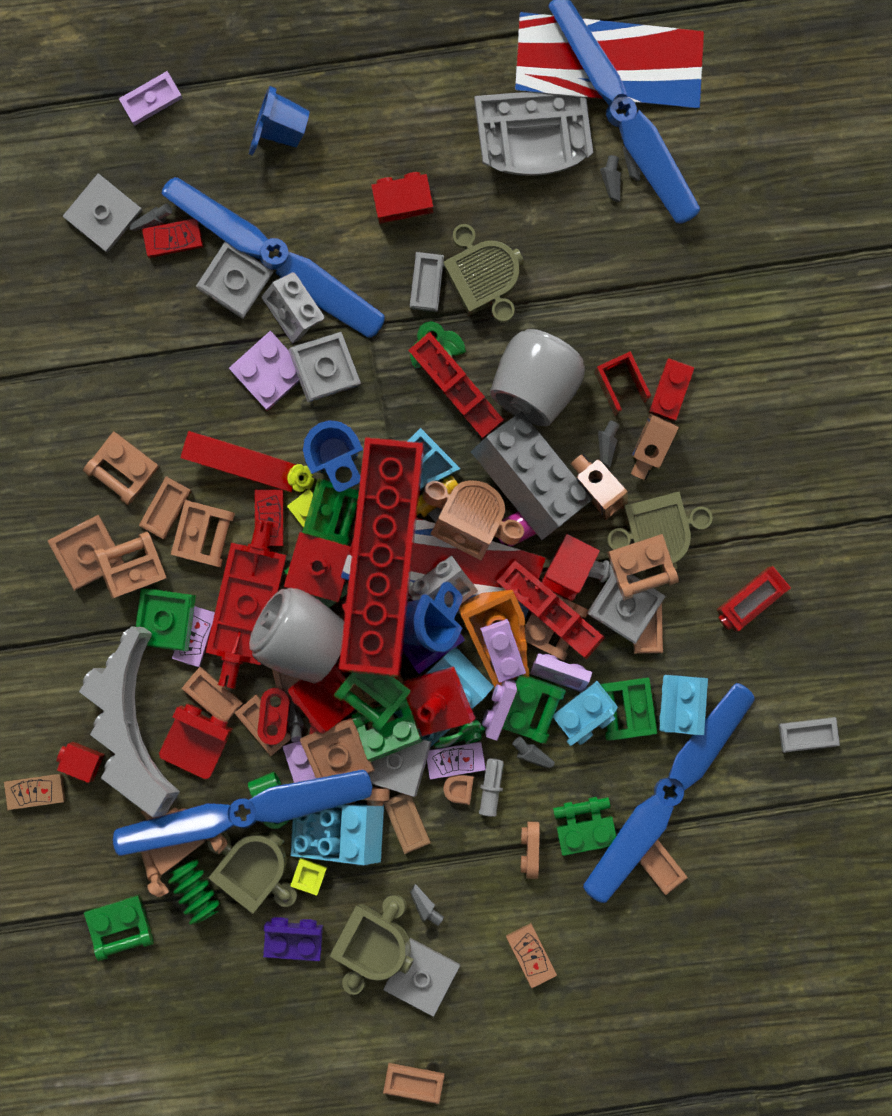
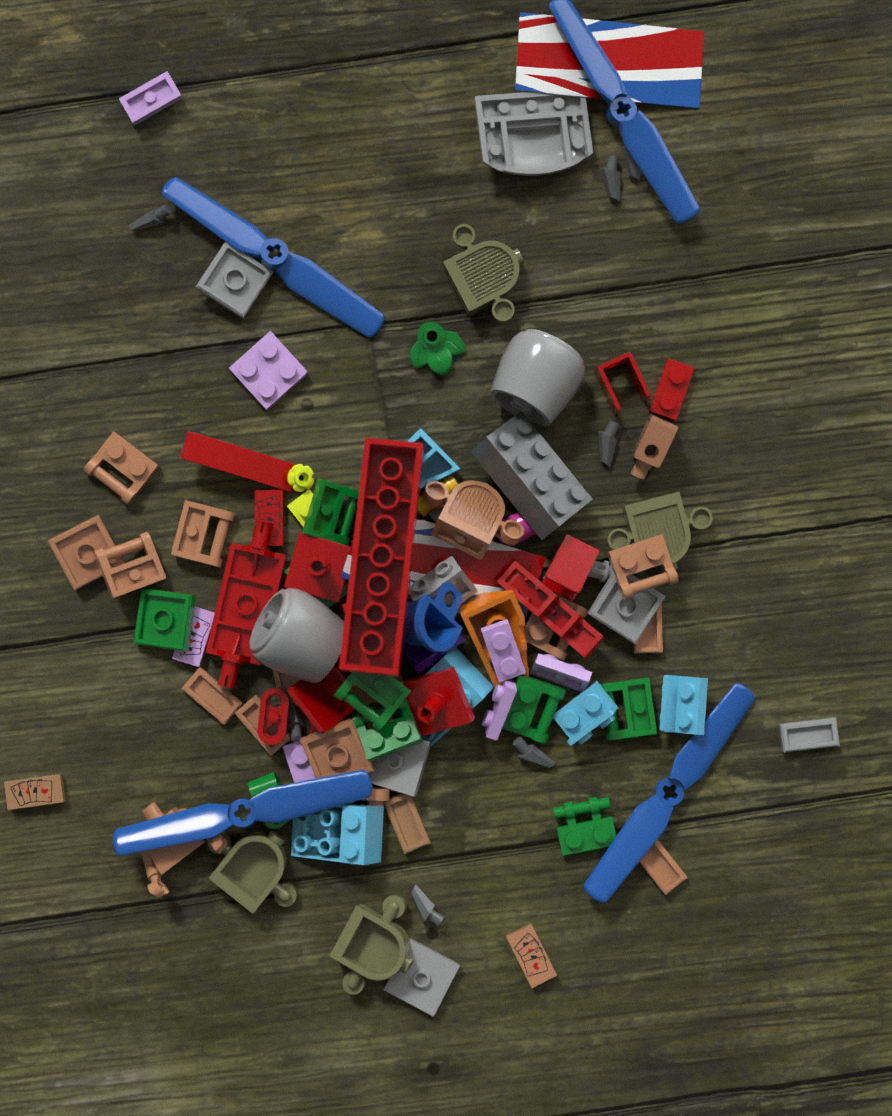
red brick [56,742,105,783] -> none
light grey plate [63,174,143,253] -> none
light grey arch [79,626,180,817] -> none
green plate [84,894,154,961] -> none
nougat tile [139,477,192,539] -> none
red tile [142,219,203,258] -> none
red bracket [159,704,233,779] -> none
green piece [168,859,219,925] -> none
blue container [248,86,309,156] -> none
light grey bracket [262,273,324,343] -> none
dark purple bracket [263,917,323,961] -> none
light grey plate [288,332,361,402] -> none
neon yellow plate [290,858,327,896] -> none
blue container [303,421,363,492] -> none
red brick [371,172,433,224] -> none
nougat tile [383,1063,444,1104] -> none
red slope [408,332,504,439] -> none
light grey tile [410,252,444,312] -> none
lavender tile [427,741,486,779] -> none
green plate [434,721,485,748] -> none
nougat tile [444,774,474,805] -> none
light grey axle [479,759,504,816] -> none
nougat plate [521,822,539,879] -> none
torso [571,454,628,520] -> none
red window [717,566,791,631] -> none

